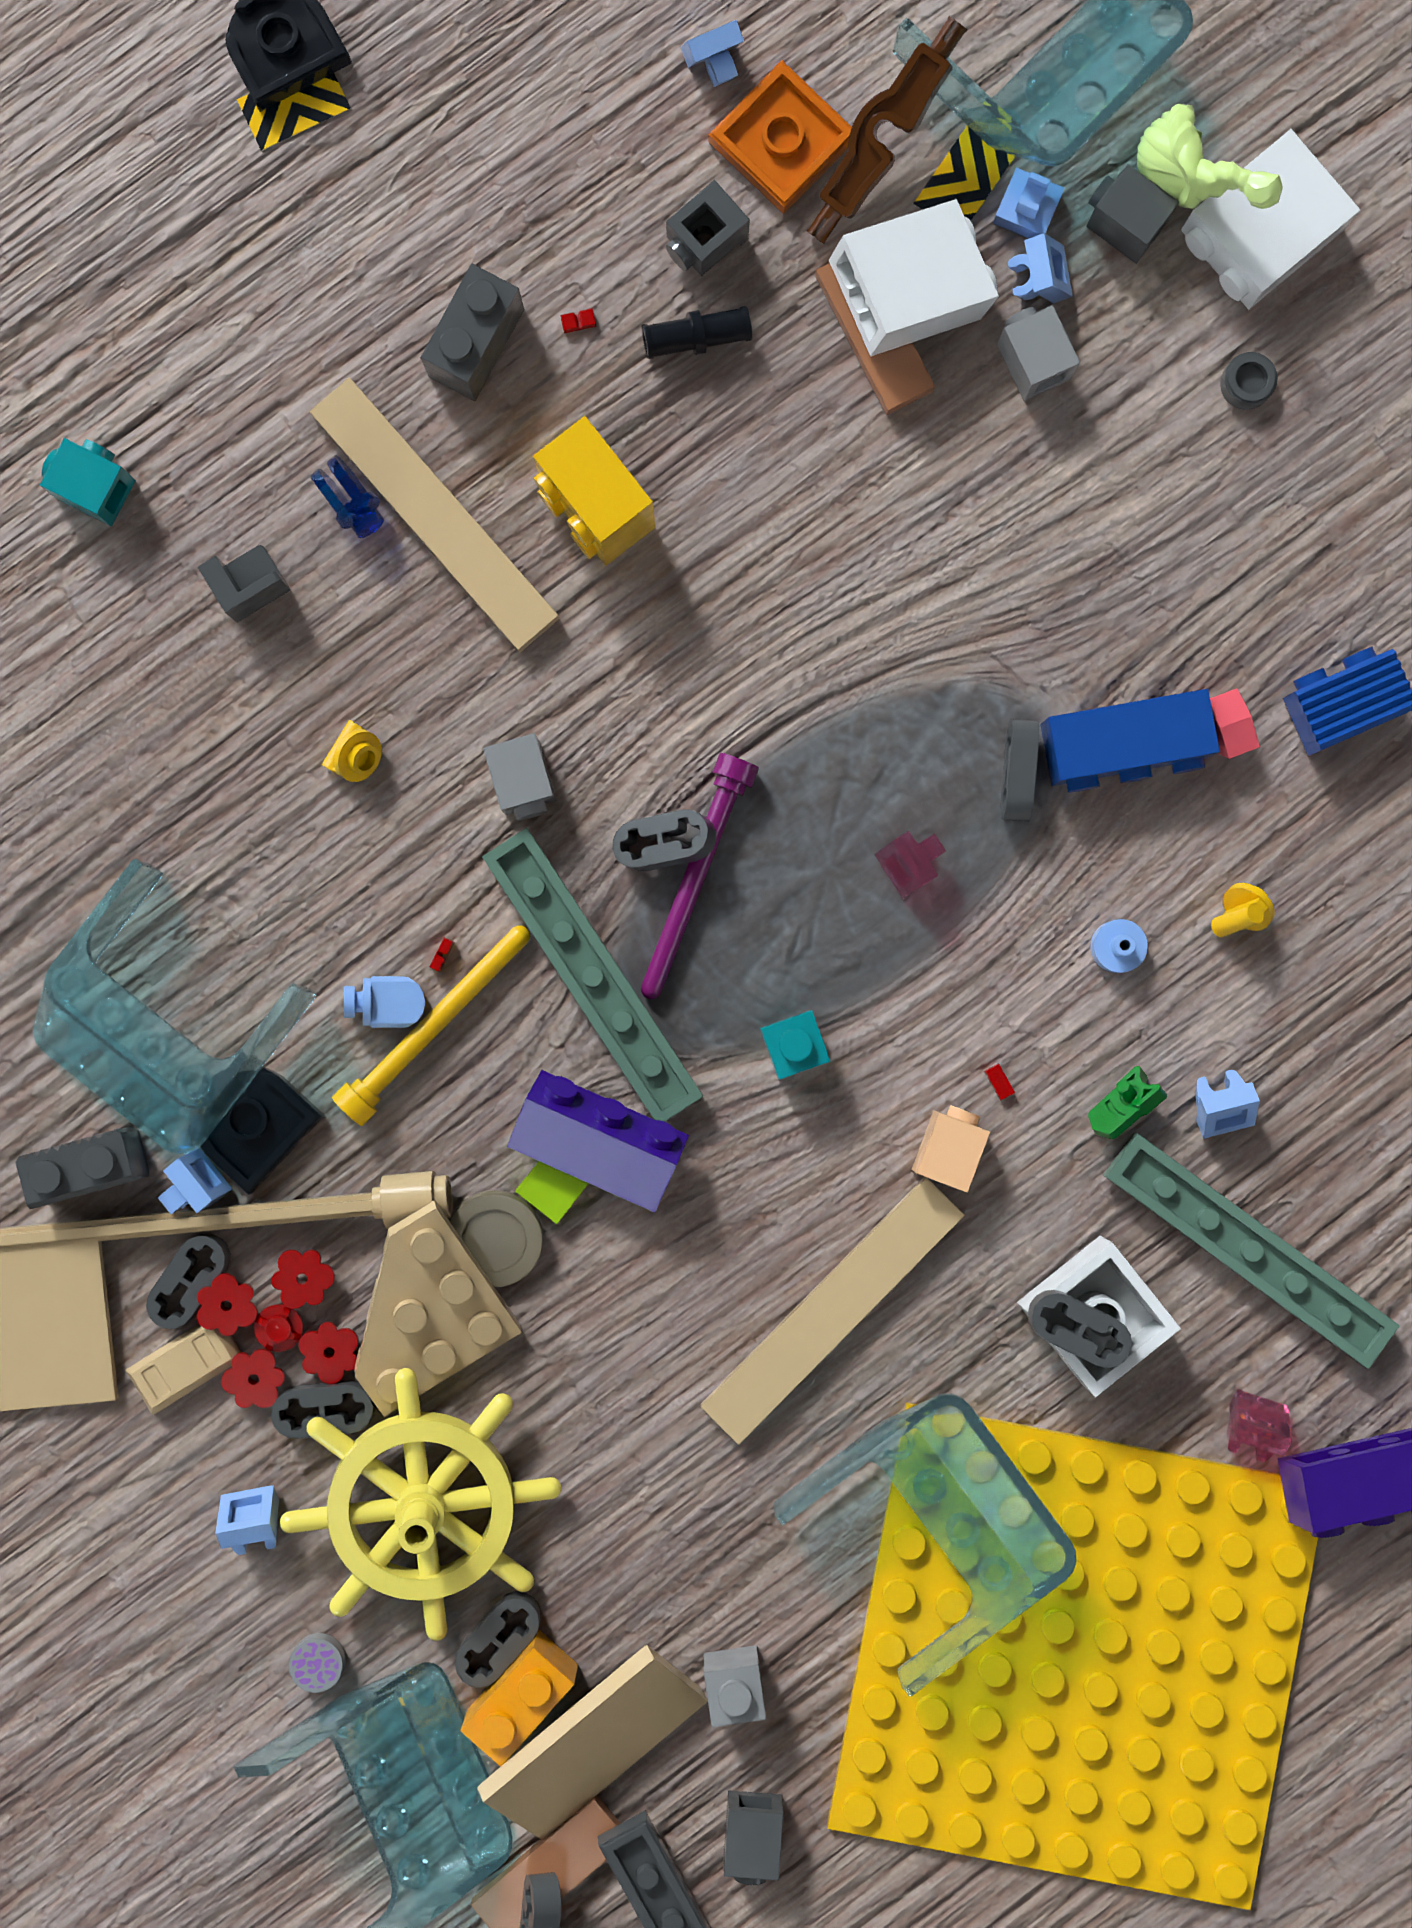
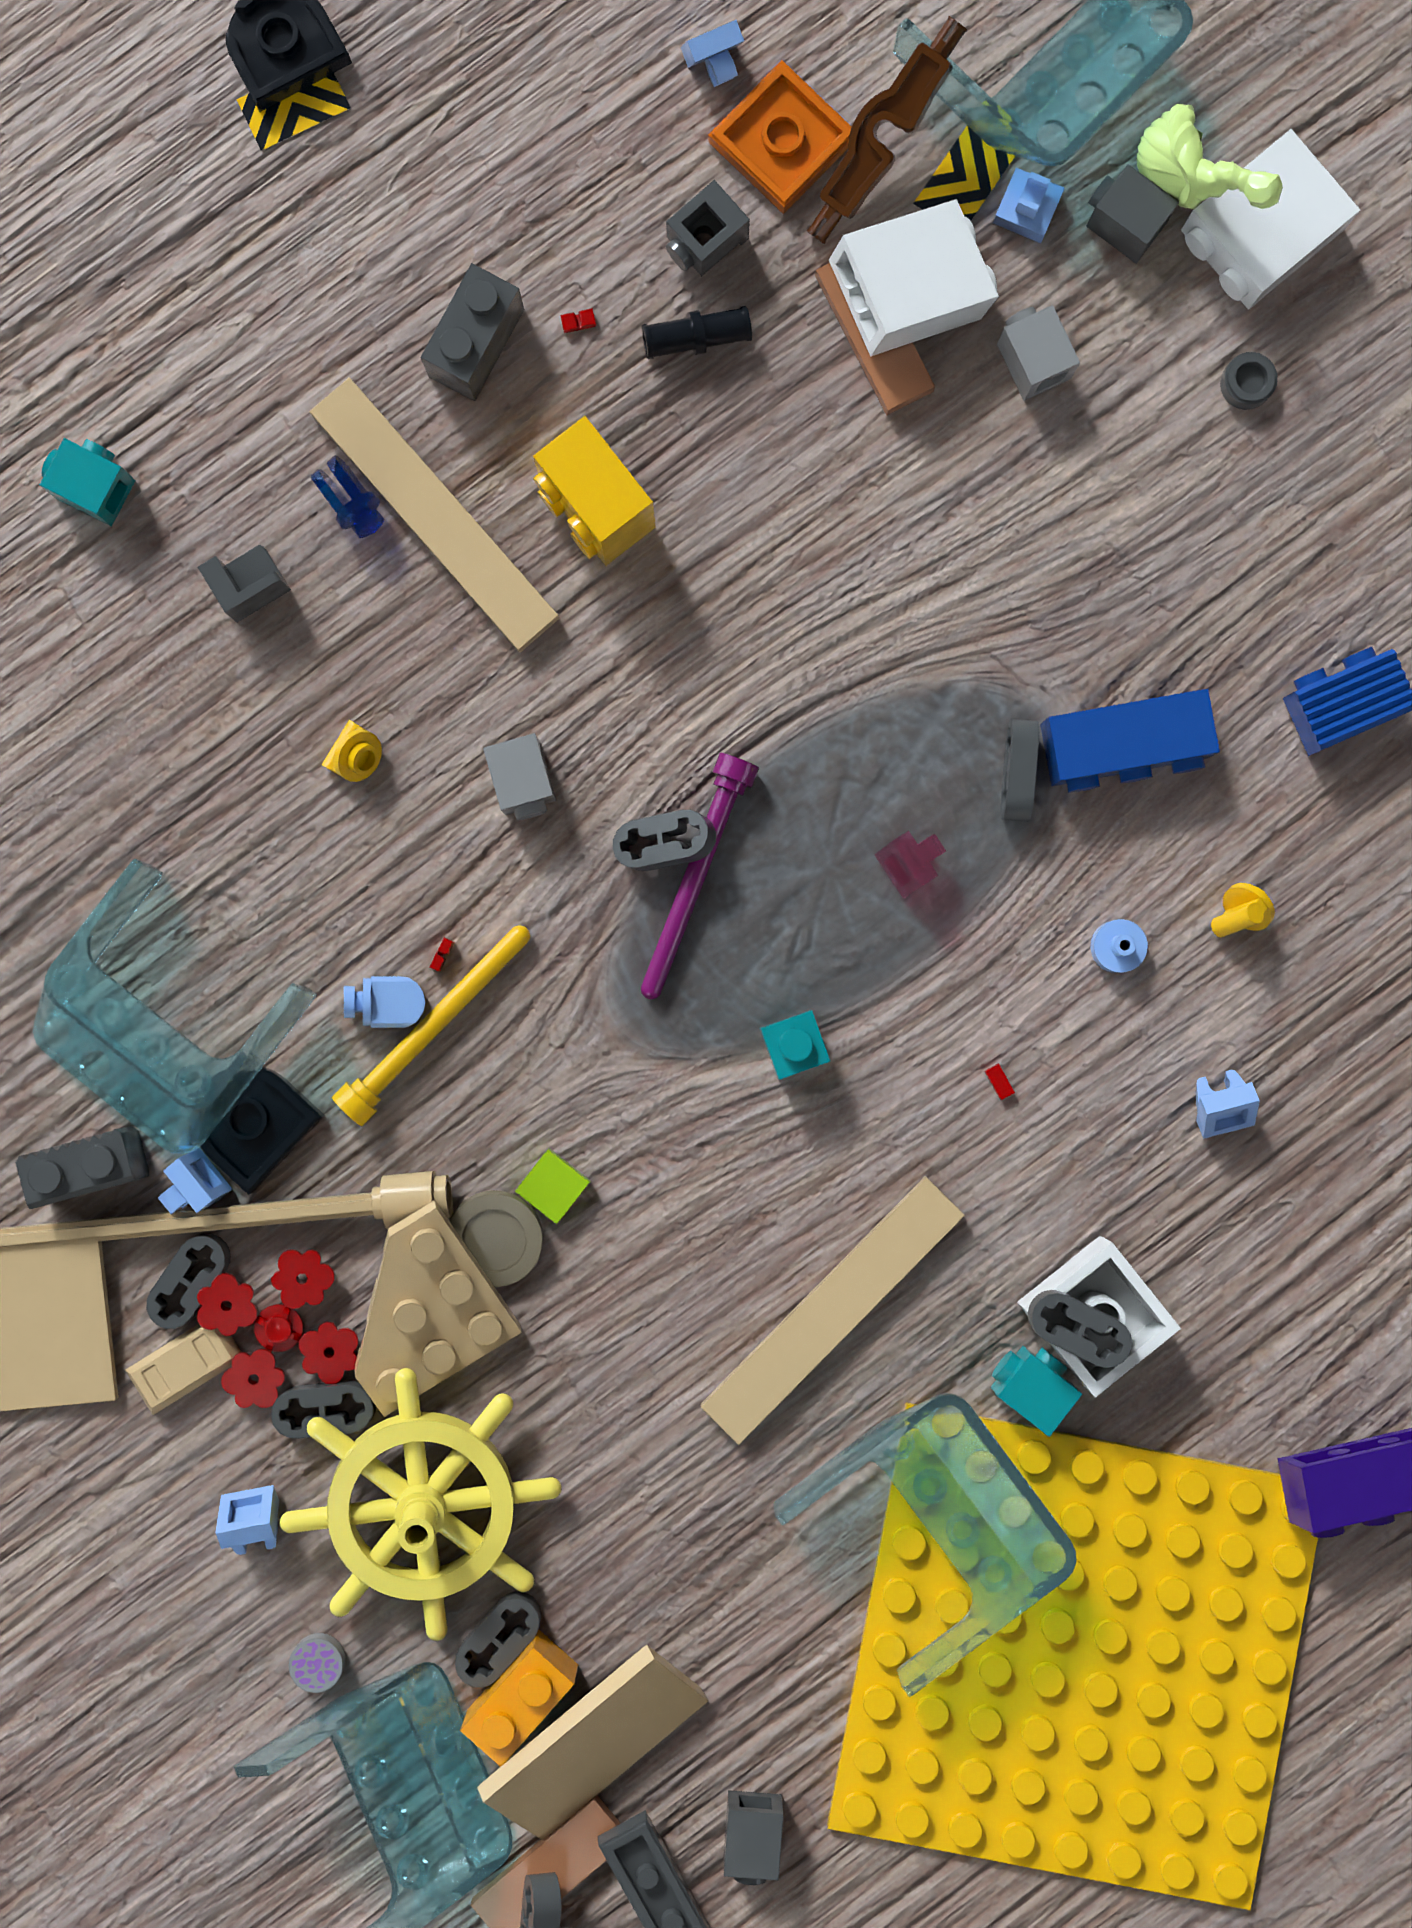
sand green plate [482,827,703,1122] -> none
brick [507,1070,689,1212] -> none
light grey brick [704,1645,766,1727] -> none
light nougat brick [912,1105,990,1193] -> none
light blue tile [1008,233,1073,303] -> none
green piece [1088,1066,1167,1140] -> none
sand green plate [1103,1133,1400,1369] -> none
coral piece [1210,688,1260,759] -> none
clear pink tile [1227,1389,1292,1462] -> none
none -> teal brick [991,1346,1082,1437]

